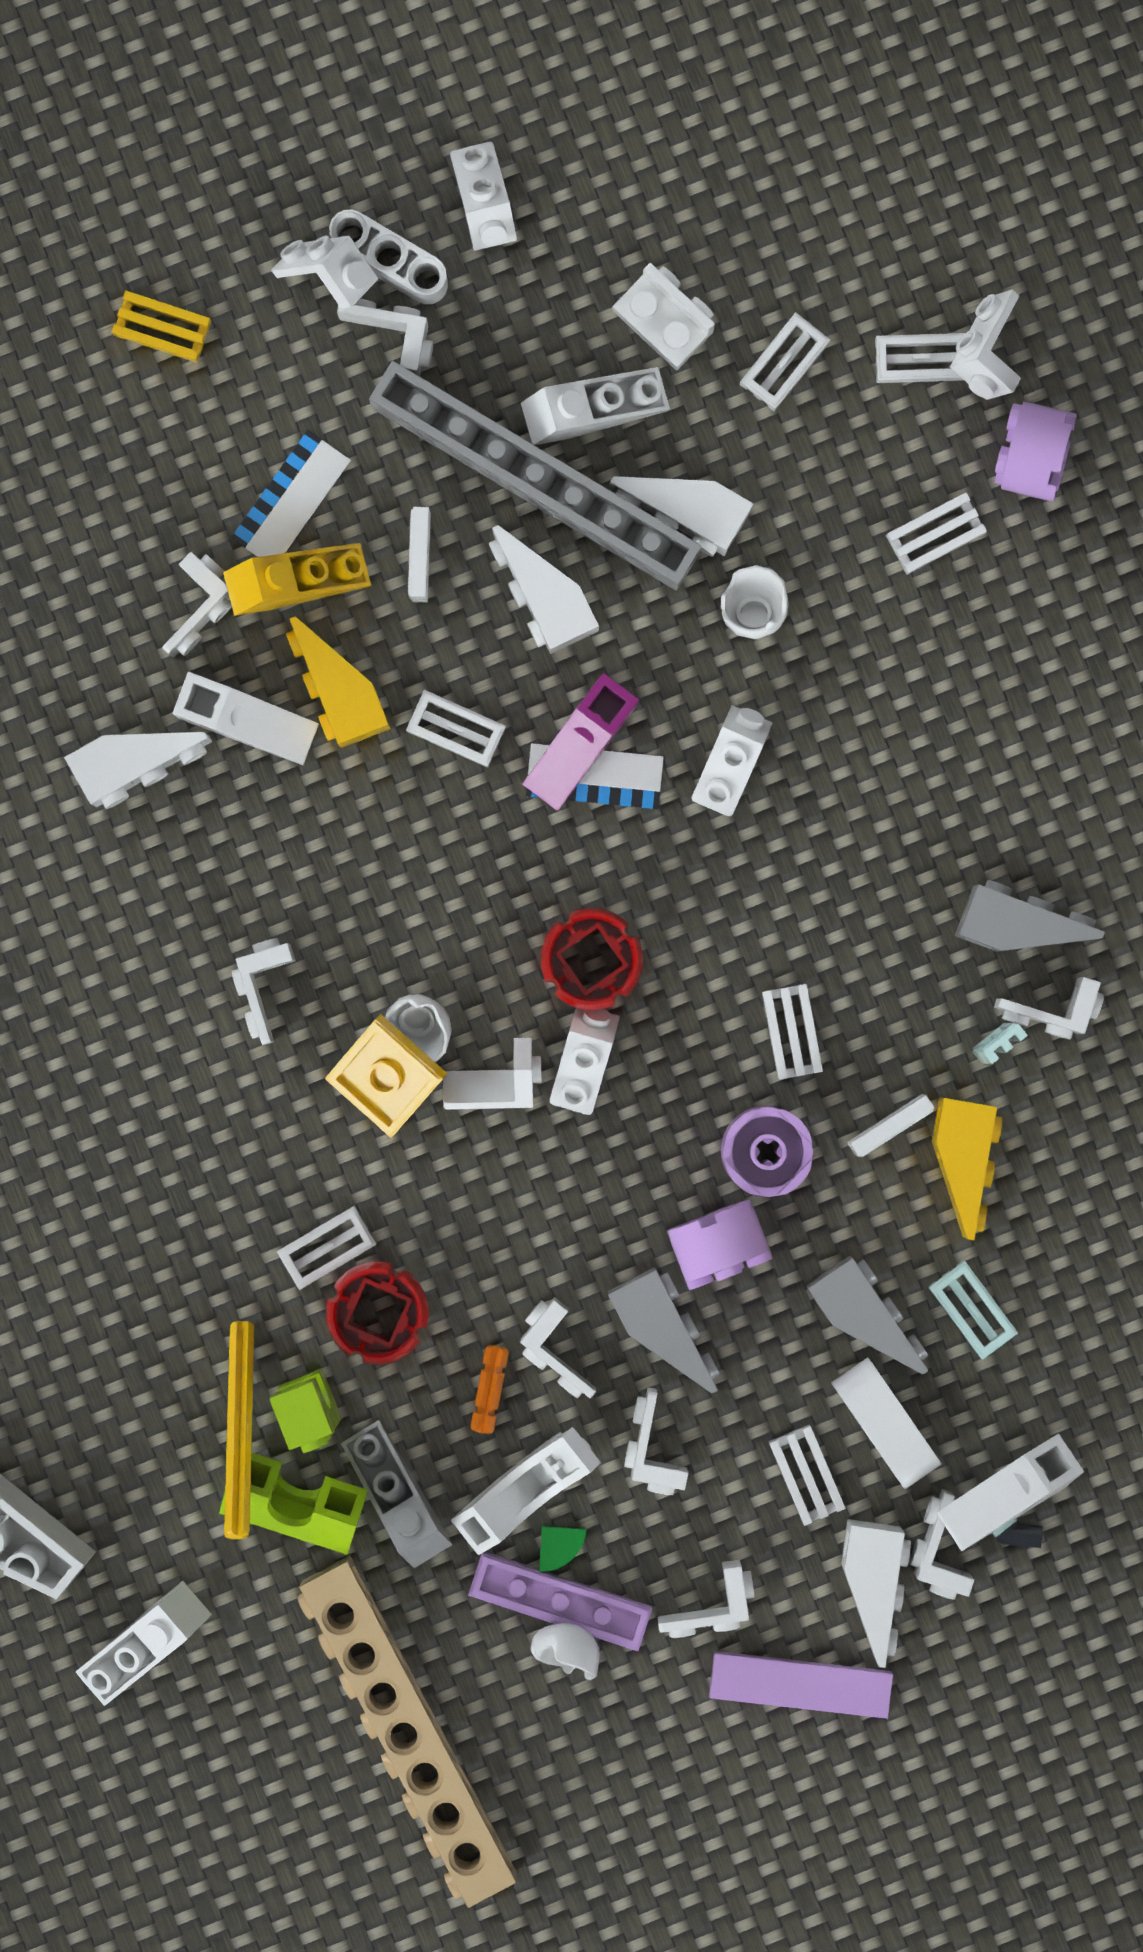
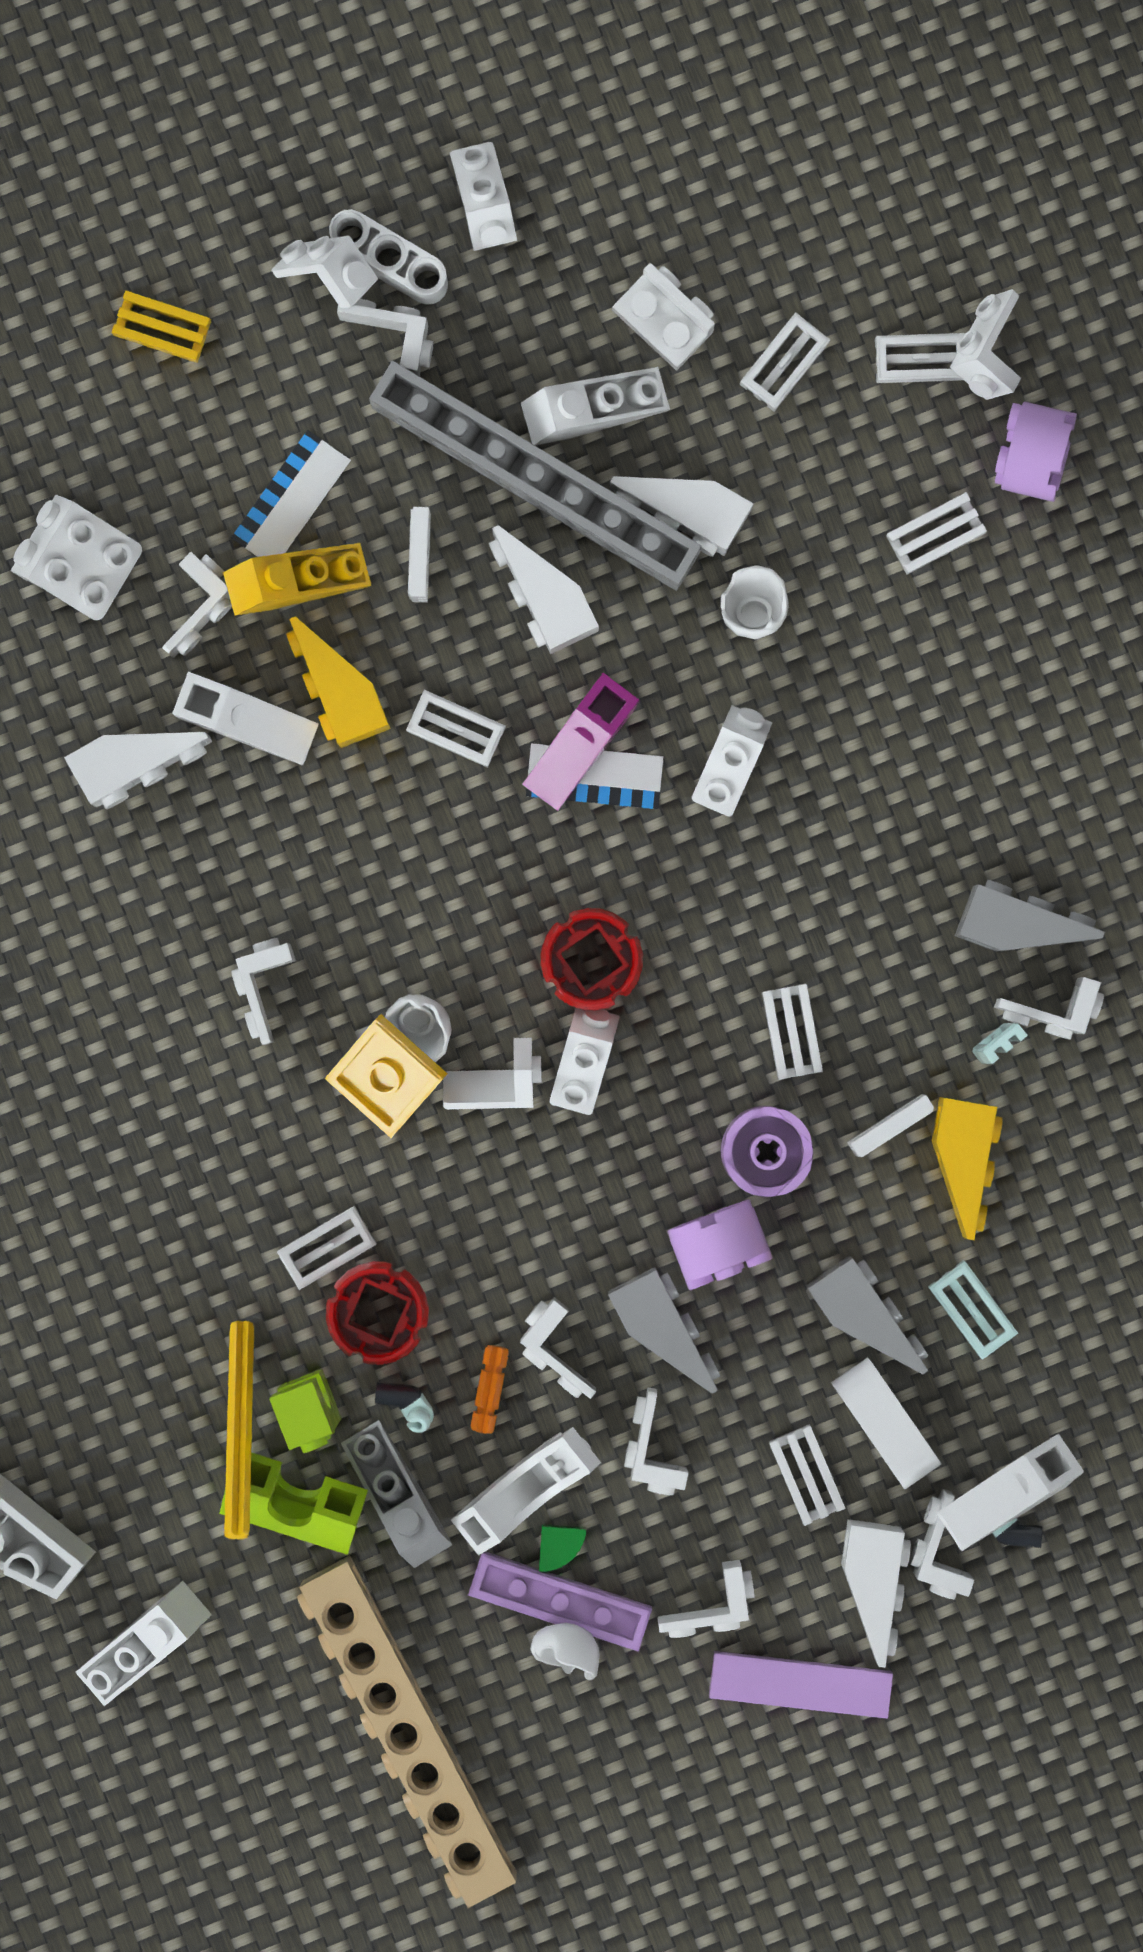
none -> white bracket [11,495,142,620]
none -> arm [375,1382,434,1433]

